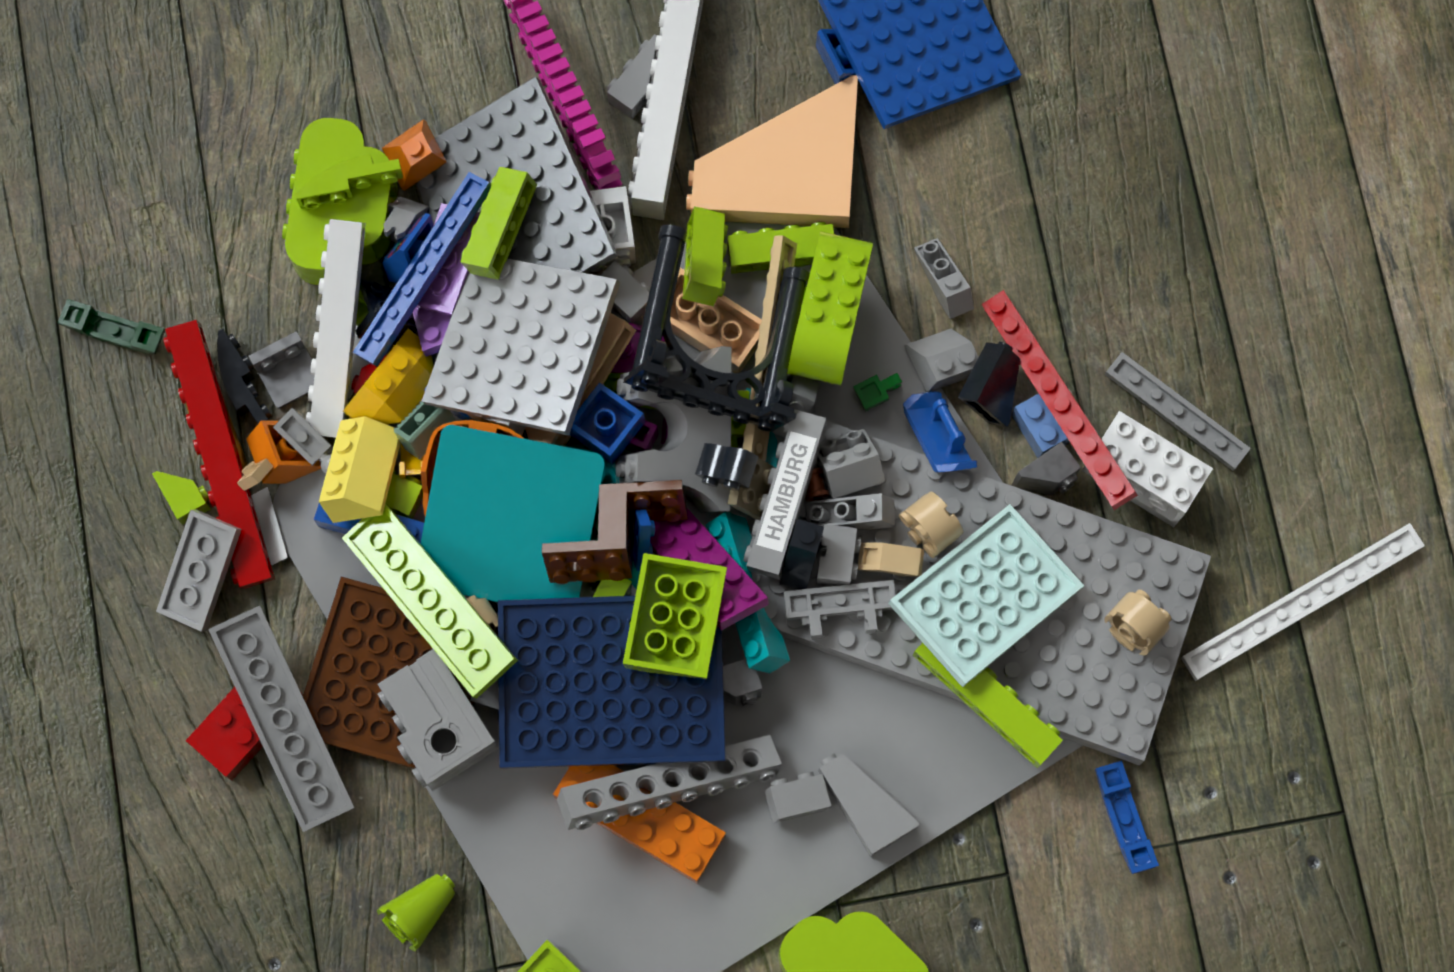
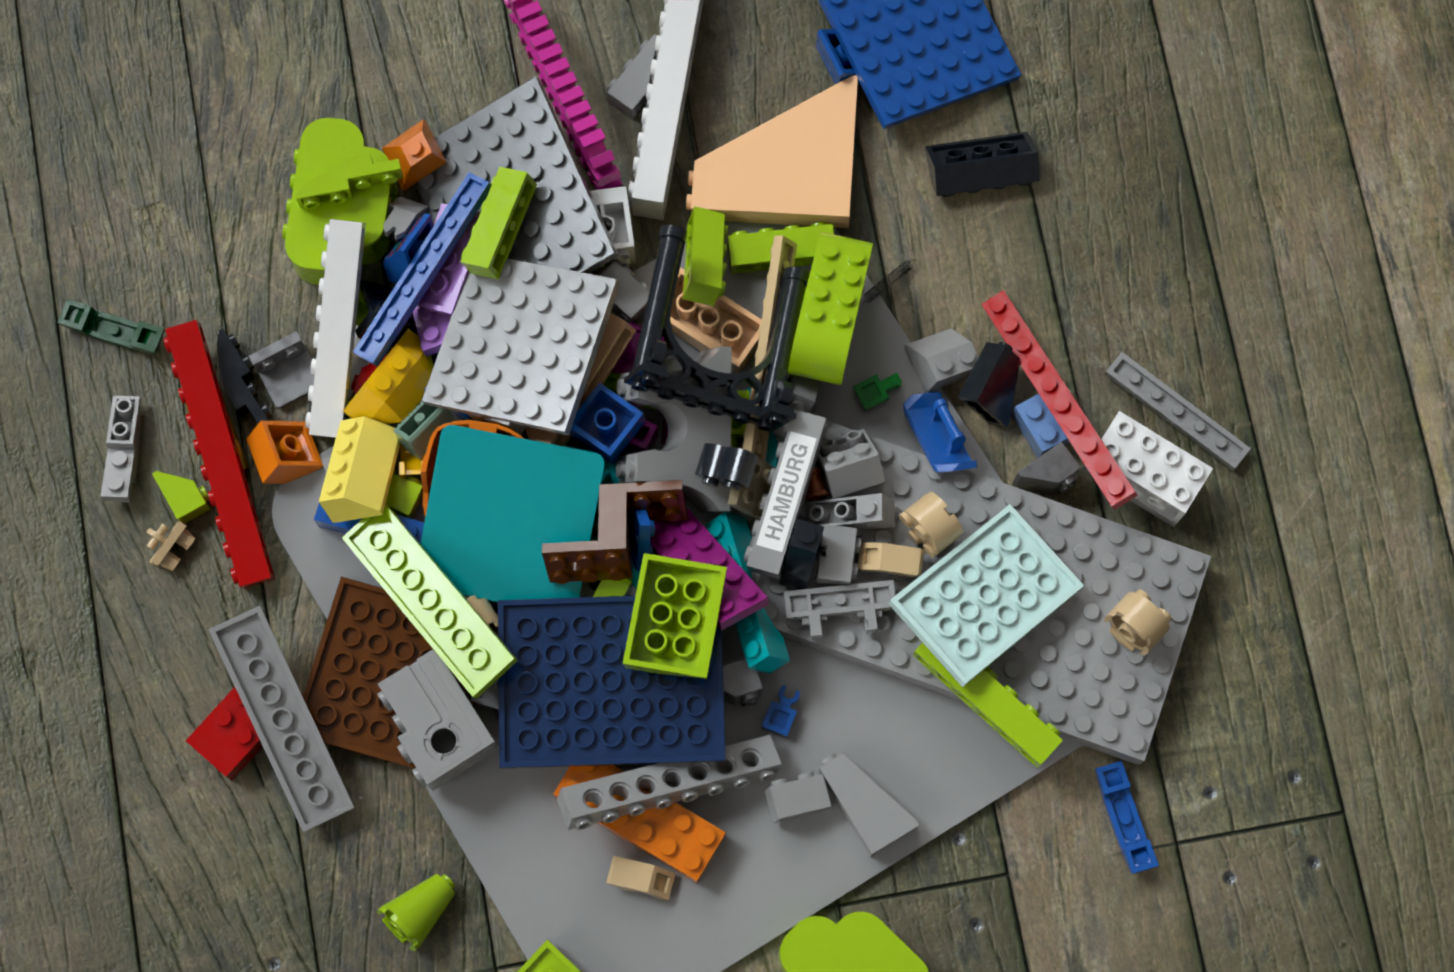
light grey plate [156,510,242,632] -> none
tan plate [237,458,273,491] -> none
white sticker [251,487,288,565] -> none
light grey plate [273,408,332,474] -> none
light grey slope [914,238,974,319] -> none
white plate [1181,523,1425,681] -> none
none -> light grey slope [100,395,141,502]
none -> tan hips [146,521,196,571]
none -> tan slope [606,856,676,900]
none -> blue plate [761,685,800,738]
none -> black piece [861,259,916,303]
none -> black slope [925,131,1040,197]

